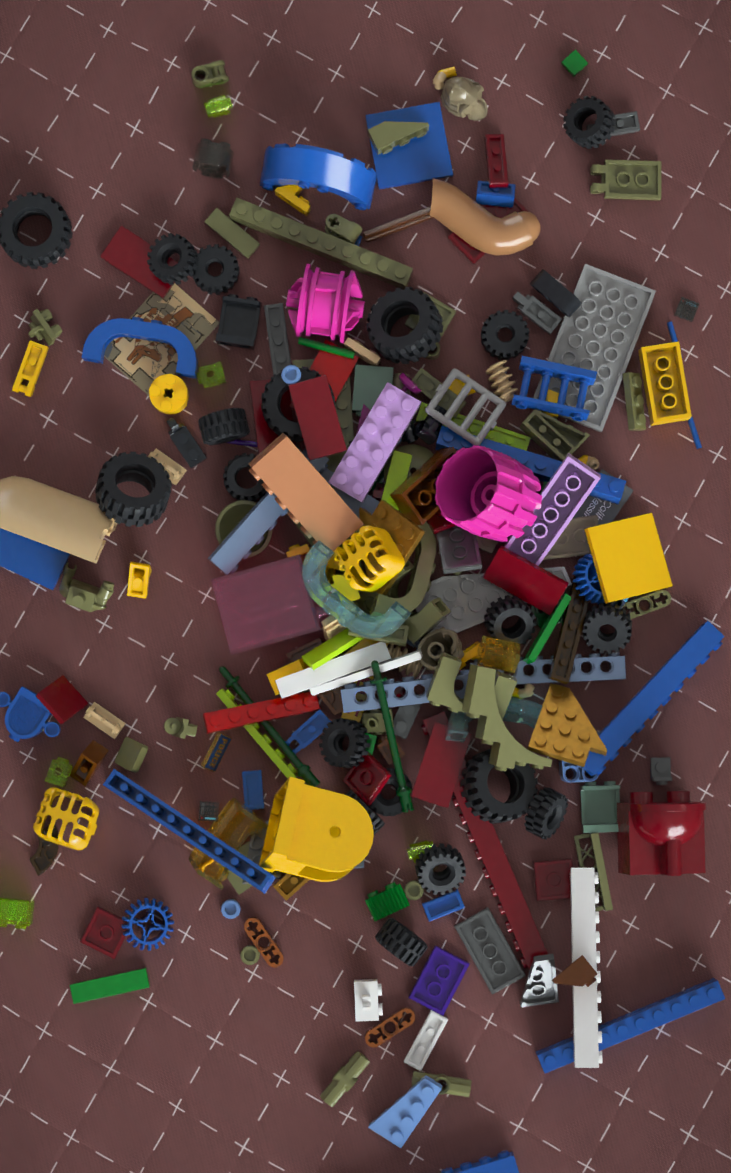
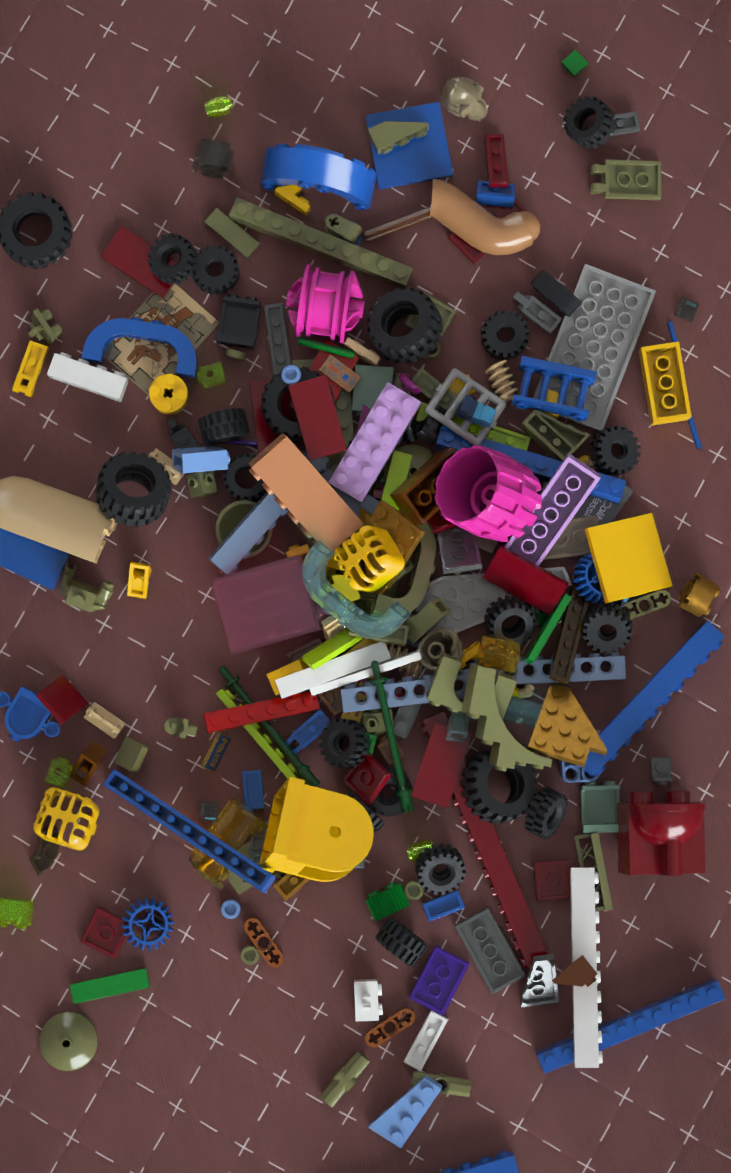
olive piece [192,60,229,88] -> none
arm [433,66,457,90] -> none
olive plate [623,372,646,431] -> none
none -> olive dish [39,1012,98,1071]
none -> white brick [47,352,129,402]
none -> medium blue brick [172,445,230,473]
none -> olive brick [186,471,217,498]
none -> olive tile [225,348,245,361]
none -> medium nougat tile [319,354,361,393]
none -> leg [456,395,496,427]
none -> black tyre [589,426,641,475]
none -> pearl gold brick [677,572,721,617]

